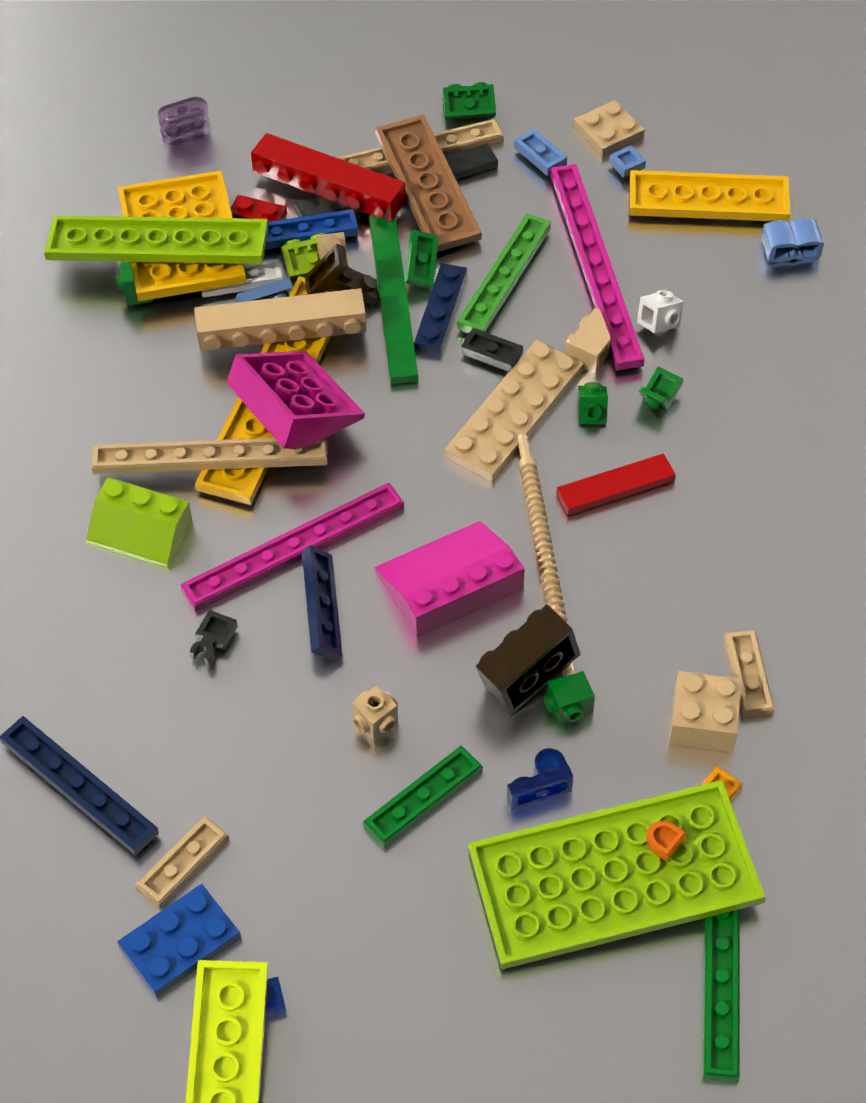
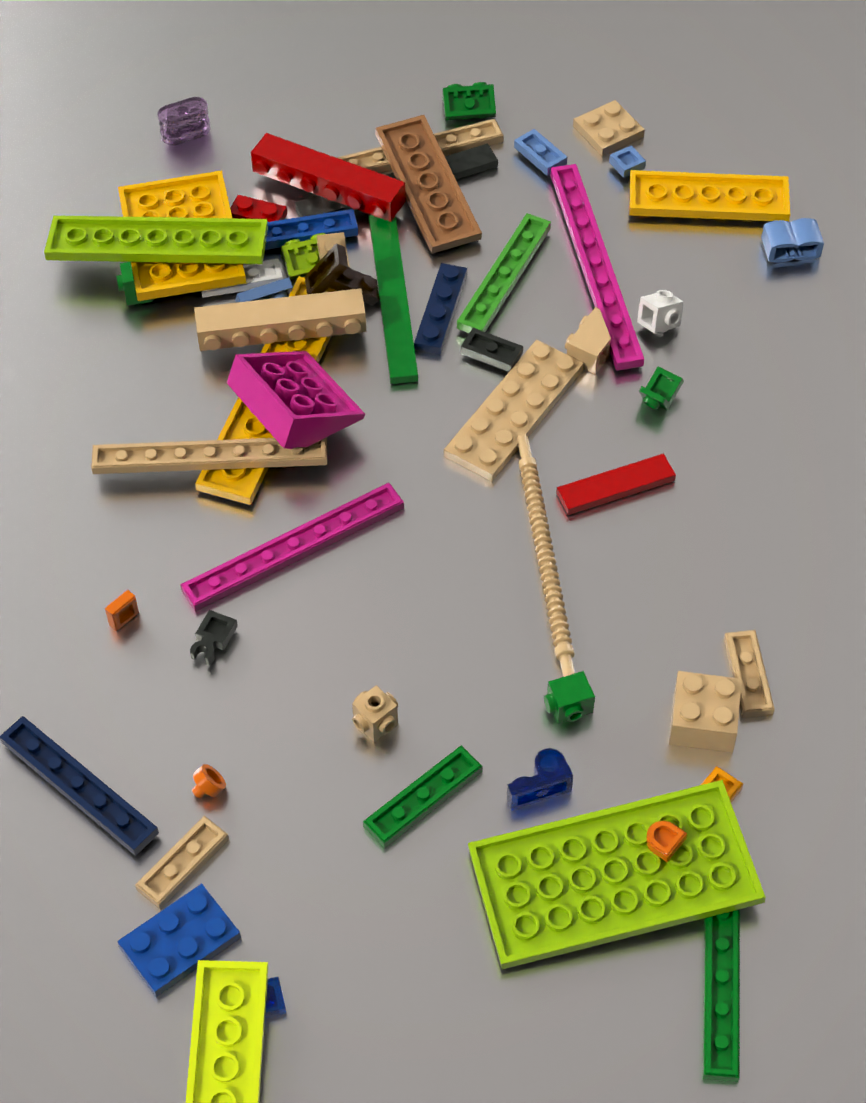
lime slope [86,477,193,568] -> none
dark blue plate [302,545,343,662] -> none
dark pink slope [374,521,525,637] -> none
green plate [404,229,439,289] -> none
dark brown brick [476,604,581,716] -> none
green bracket [578,382,608,424] -> none
none -> orange tile [105,590,139,631]
none -> orange tile [192,764,226,798]

